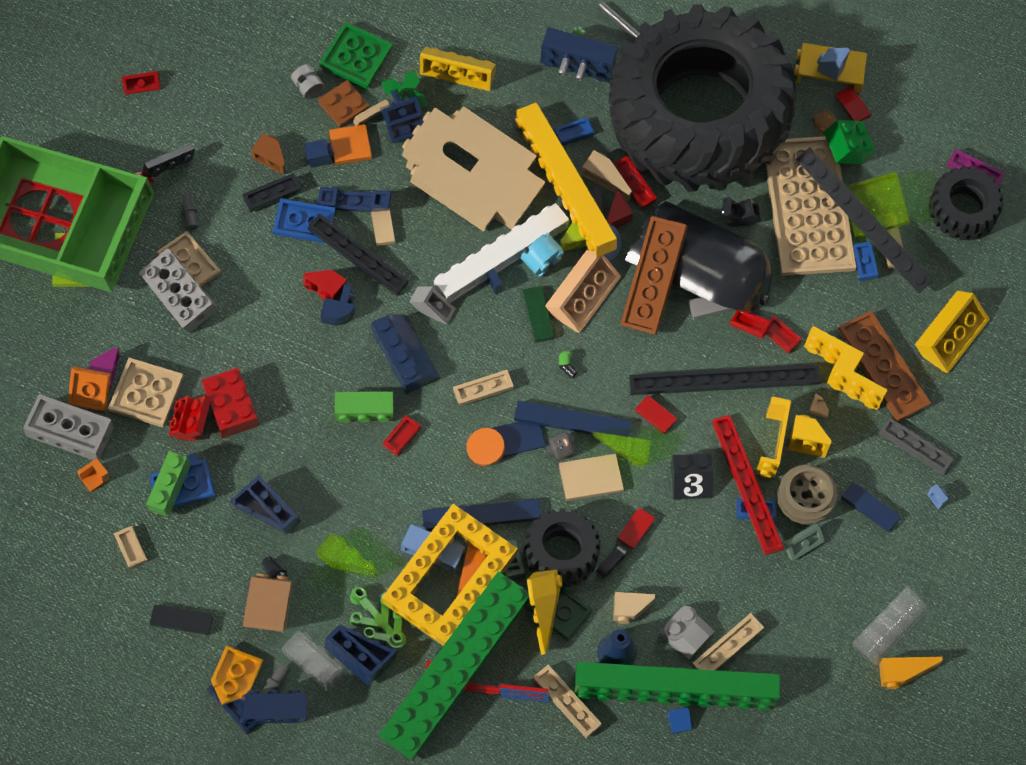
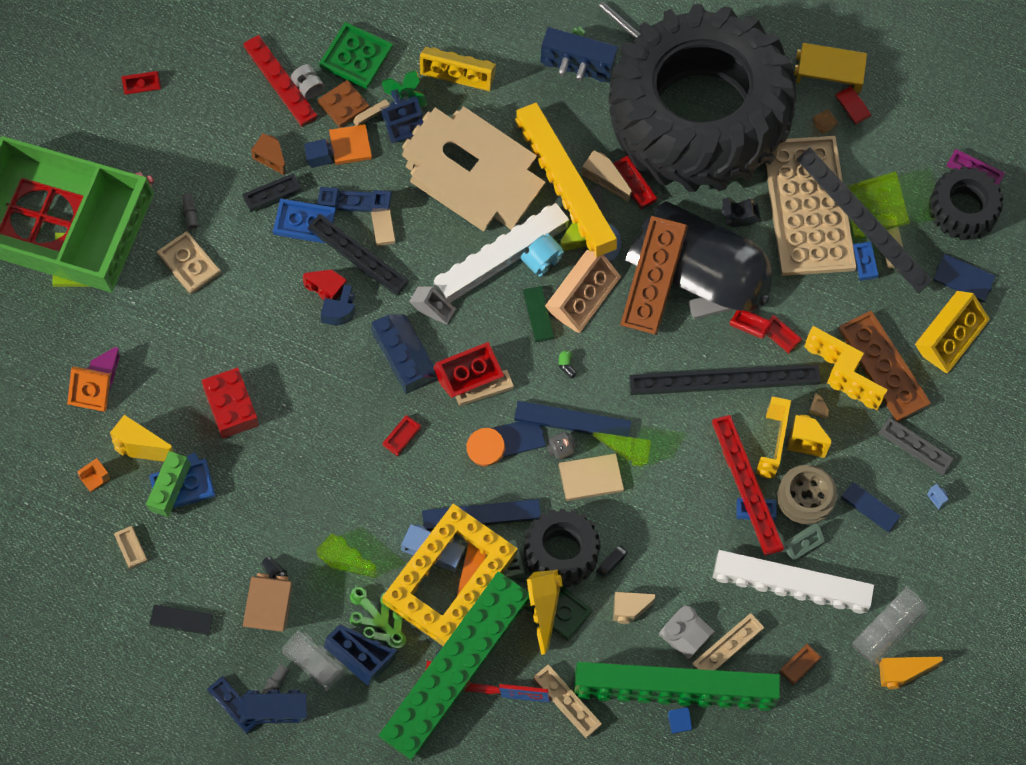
light grey brick [23,394,114,460] -> none
tan plate [108,358,184,428] -> none
light grey brick [139,248,219,333] -> none
black plate [142,143,195,179] -> none
red brick [168,396,211,441] -> none
light orange tile [211,645,264,705] -> none
dark blue wedge [230,475,301,534] -> none
bright green brick [335,392,393,423] -> none
dark blue tile [487,269,502,294] -> none
blue tile [554,117,594,146] -> none
dark blue cone [597,629,637,665] -> none
red slope [607,191,633,228] -> none
red tile [617,508,655,550] -> none
red tile [635,395,677,434] -> none
black slope [670,453,713,500] -> none
medium blue slope [817,48,850,81] -> none
green brick [824,120,876,164] -> none
none -> yellow slope [110,415,173,462]
none -> red plate [243,35,317,127]
none -> red slope [433,342,504,398]
none -> white brick [712,550,874,614]
none -> dark orange tile [779,644,821,686]
none -> dark blue piece [933,254,995,302]

